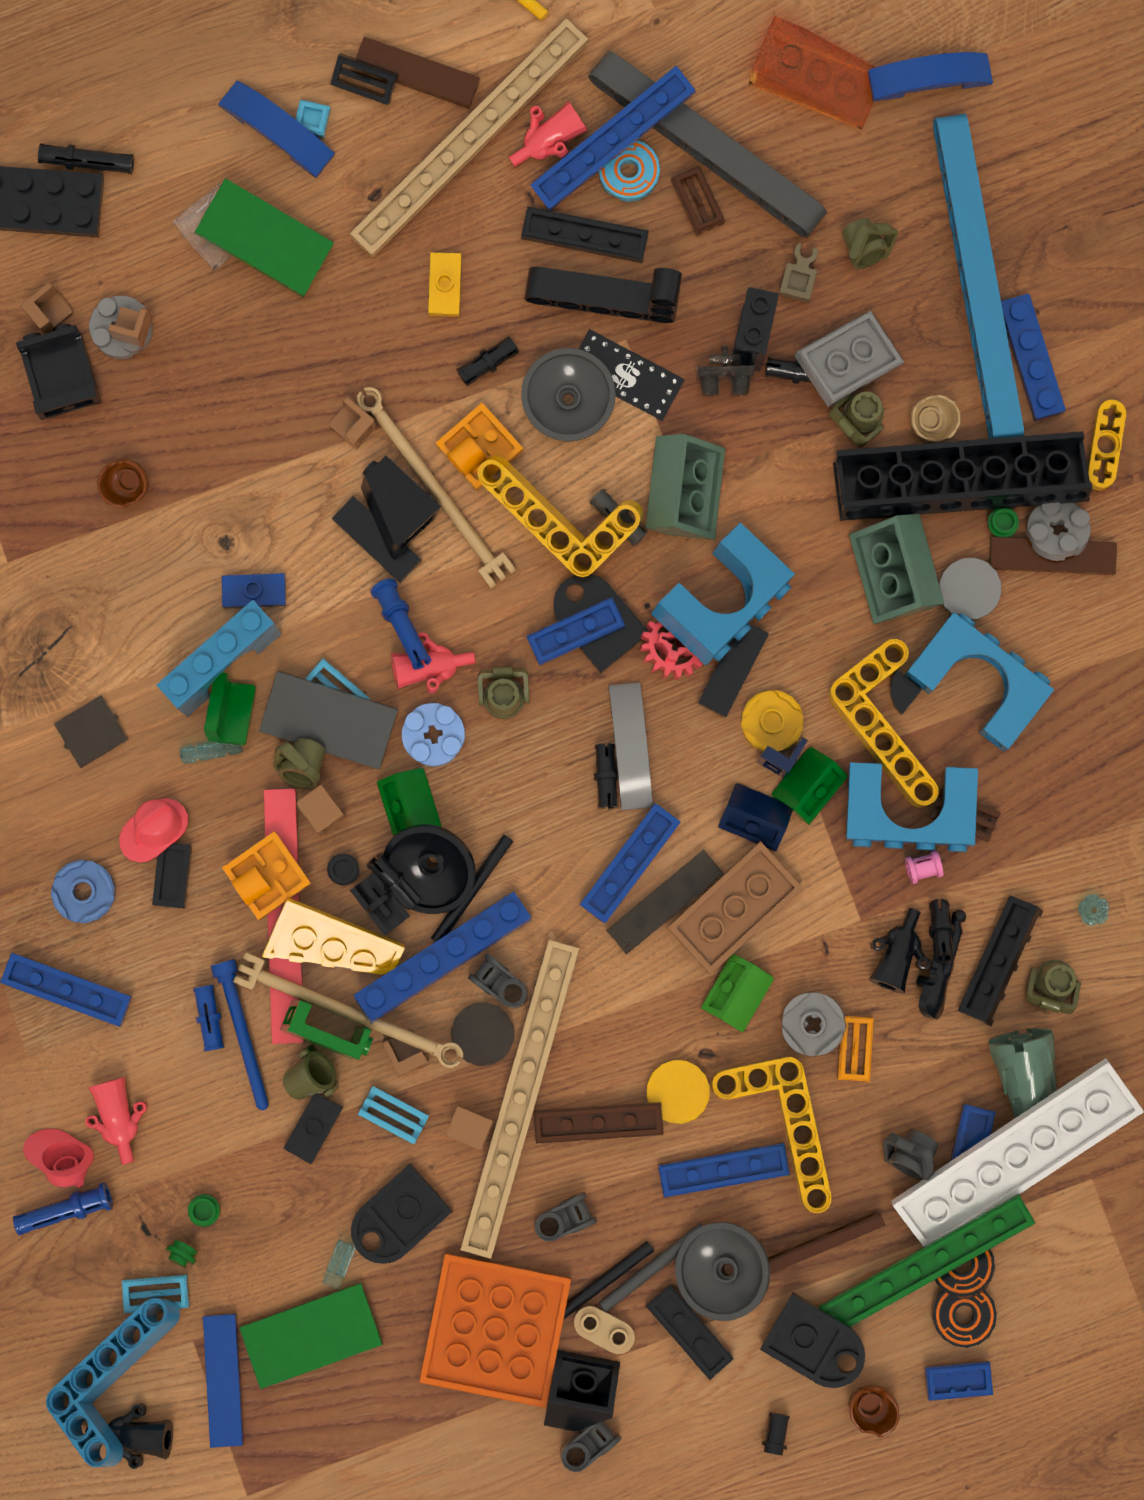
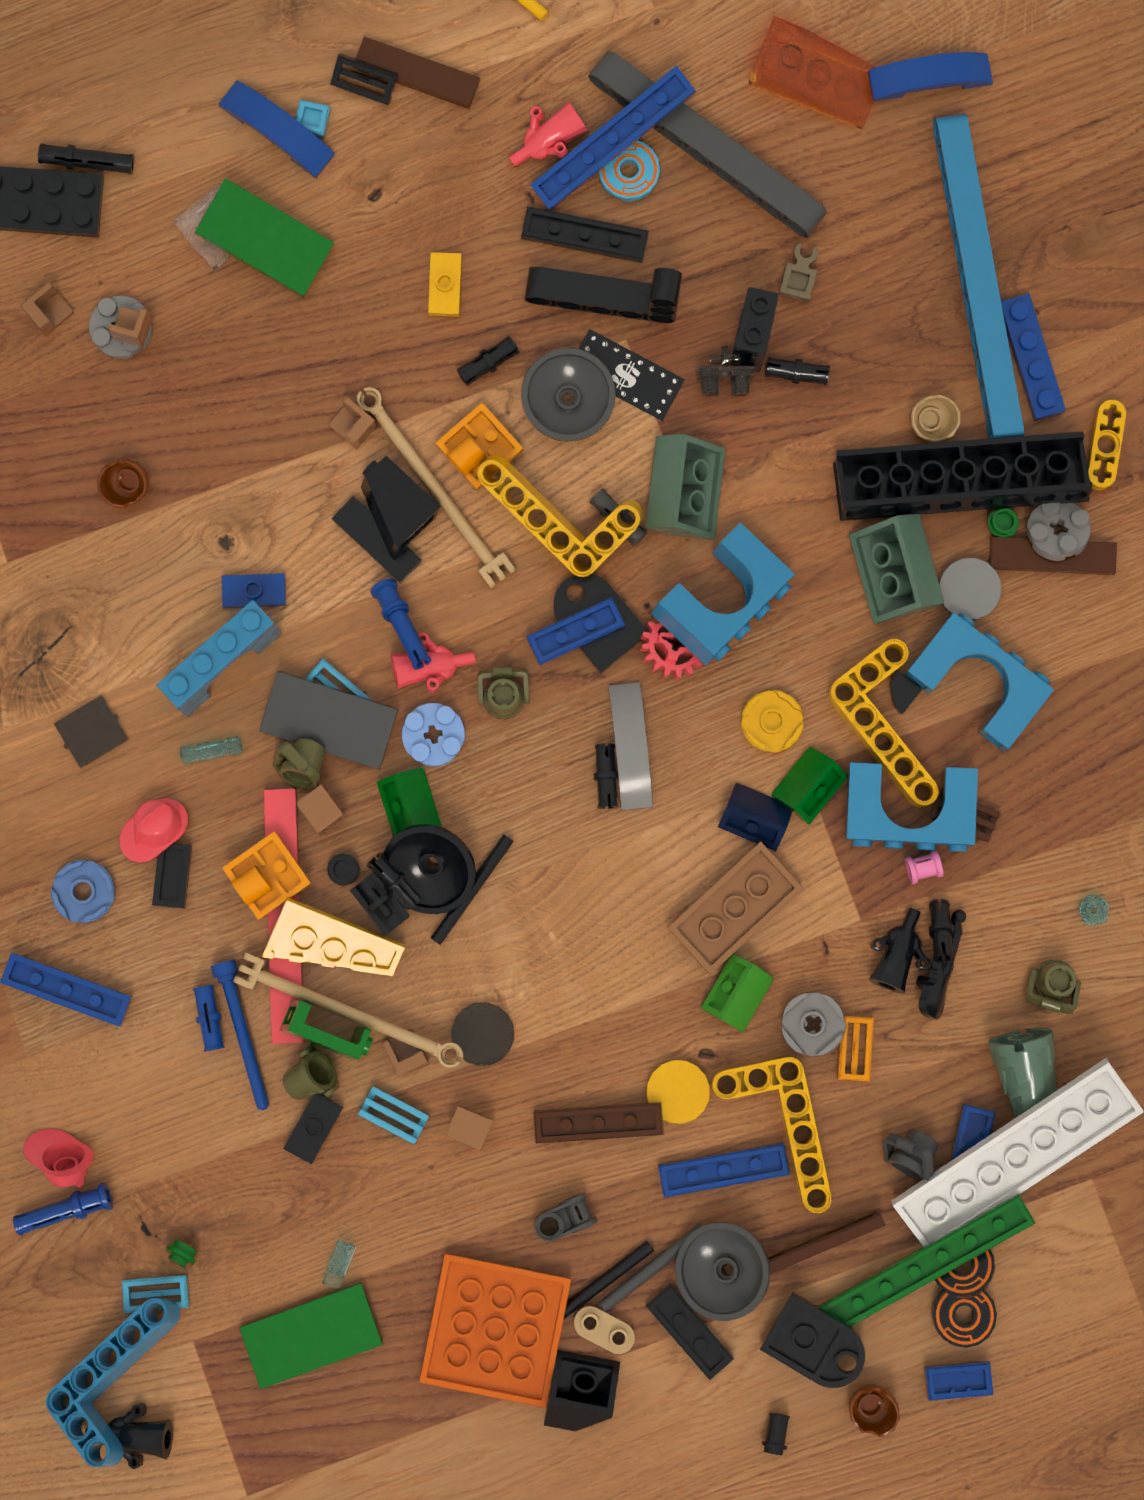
black panel [16,324,101,420] -> none
coral piece [85,1077,148,1165] -> none
green plate [188,1194,220,1227] -> none
blue tile [203,1313,244,1448] -> none
green panel [204,672,256,746] -> none
tan plate [350,18,588,258] -> none
black tile [351,1163,453,1264] -> none
blue plate [353,892,532,1024] -> none
tan plate [460,940,579,1259] -> none
dark grey piece [468,953,528,1009] -> none
dark grey piece [560,1421,622,1472] -> none
blue plate [580,803,681,924] -> none
clear smoke tile [606,849,724,955] -> none
reddish brown tile [671,166,725,236] -> none
black tile [698,624,769,718] -> none
dark blue panel [757,737,808,778] -> none
light grey tile [794,311,904,407] -> none
olive piece [829,391,885,447] -> none
olive piece [842,218,898,270] -> none
black hinge [958,895,1043,1027] -> none

